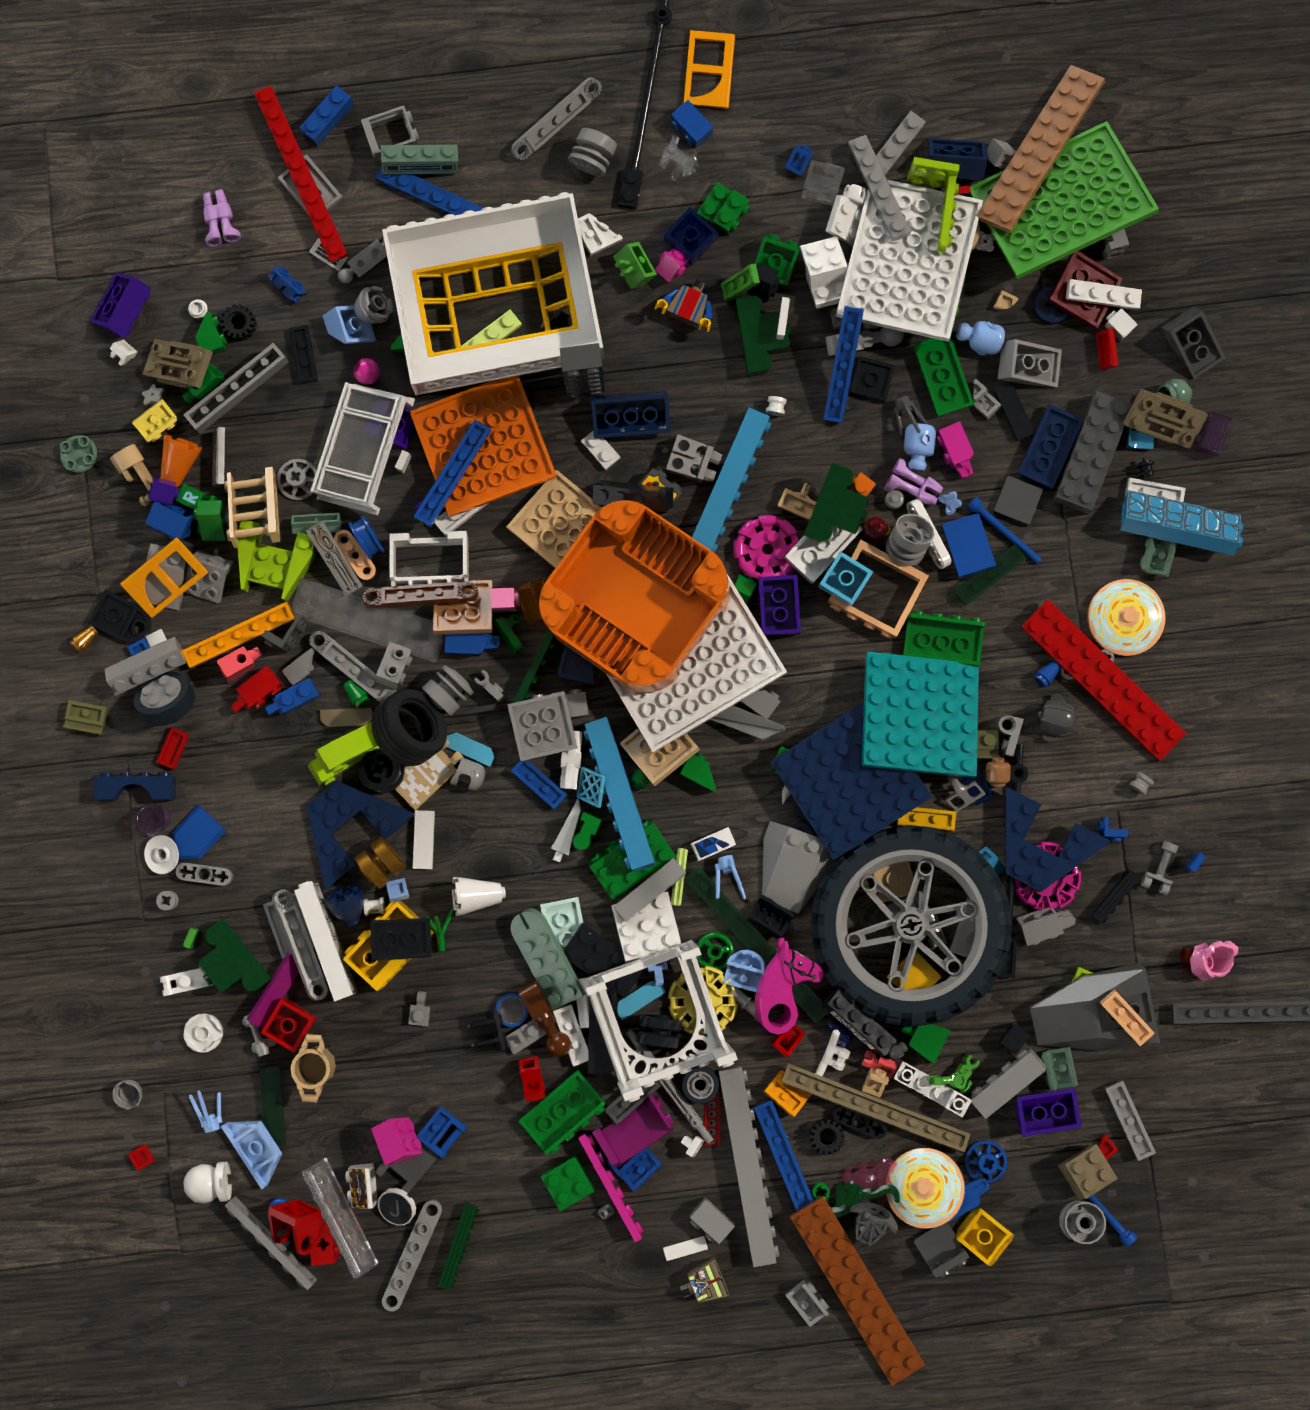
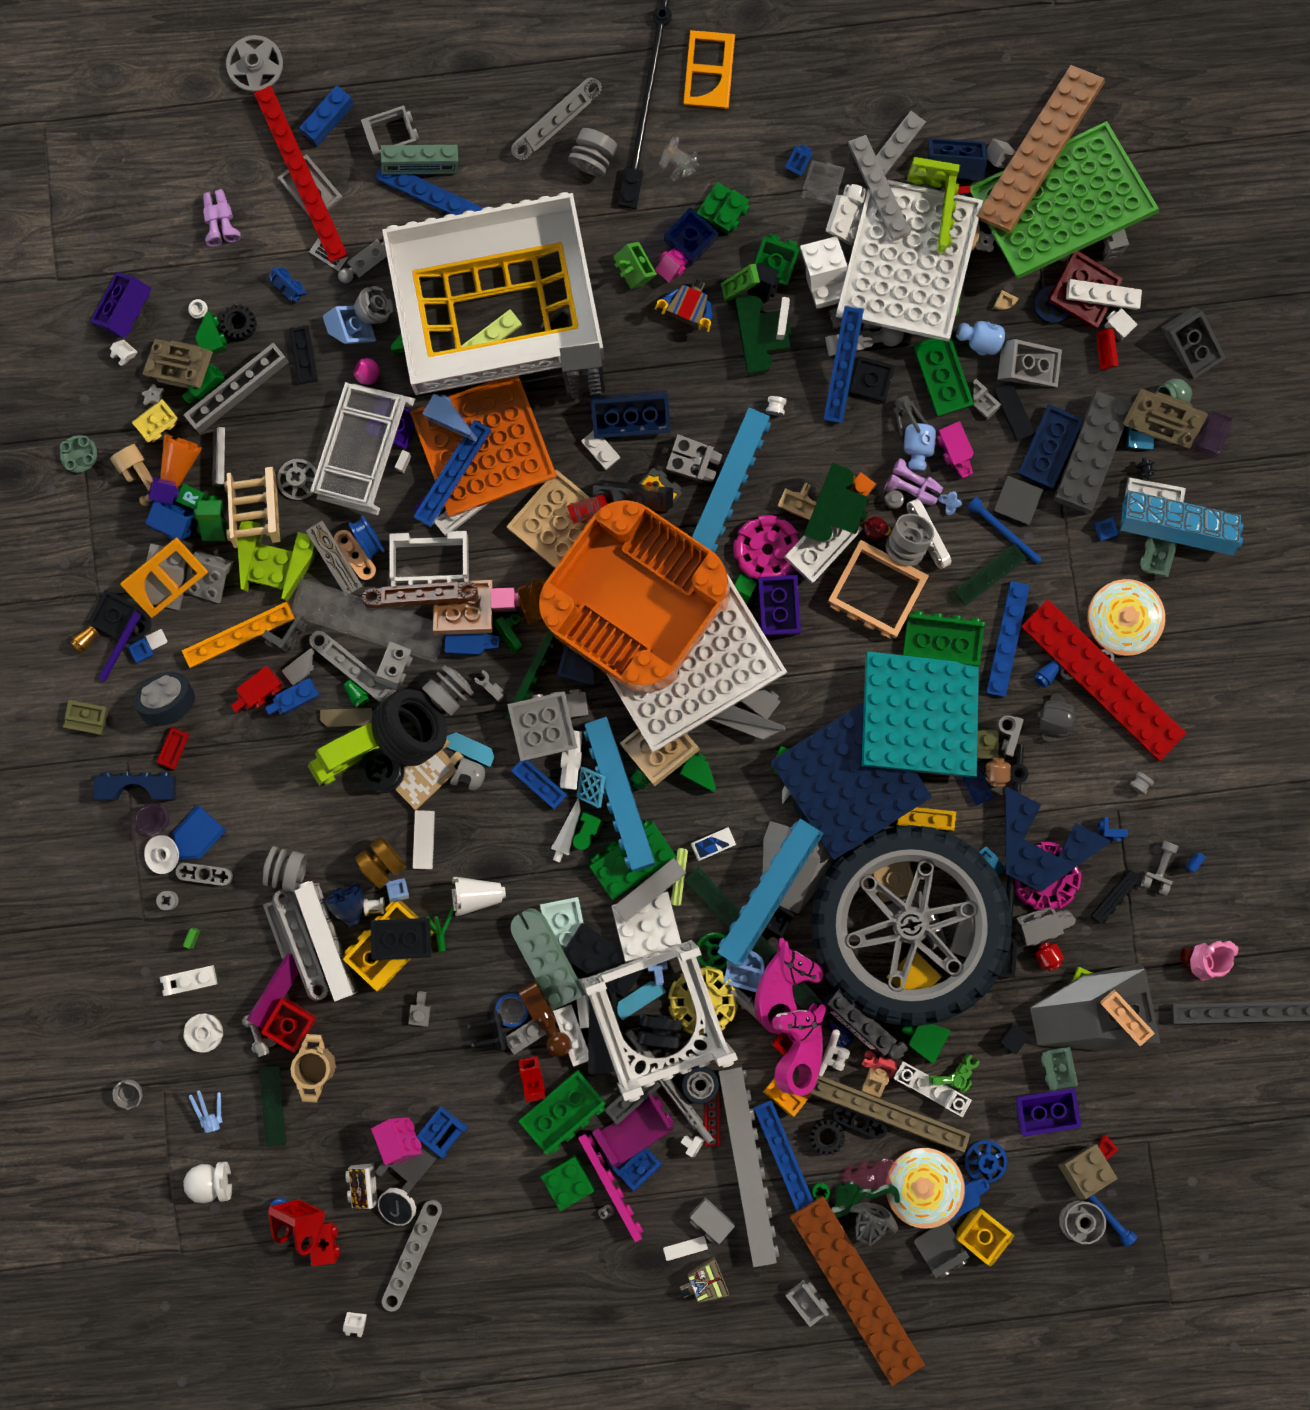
light grey brick [104,636,186,695] -> none
red tile [128,1144,156,1171] -> none
dark green brick [198,918,271,994] -> none
coral torso [217,646,262,684] -> none
light blue wing [221,1121,282,1189] -> none
light grey plate [225,1196,317,1290] -> none
sand green piece [291,513,342,536] -> none
clear plate [302,1158,378,1279] -> none
dark blue wing [307,780,416,890] -> none
dark green piece [438,1202,479,1290] -> none
white wing [578,213,623,256] -> none
blue brick [671,100,713,148] -> none
light blue plant [715,855,746,900] -> none
medium azure brick [818,551,873,607] -> none
blue tile [942,513,996,579] -> none
light grey piece [945,775,985,812] -> none
light grey brick [971,1048,1046,1119] -> none
light grey plate [1104,1080,1156,1161] -> none
none -> dark purple bar [99,611,141,682]
none -> light grey wheel [226,35,283,92]
none -> light grey wheel [262,846,307,893]
none -> white tile [343,1312,367,1337]
none -> medium blue slope [422,394,478,442]
none -> red tile [567,494,607,524]
none -> dark azure brick [717,819,824,966]
none -> dark pink animal [772,1003,826,1096]
none -> blue plate [986,581,1030,698]
none -> red head [1035,941,1064,972]
none -> blue tile [1094,517,1119,542]

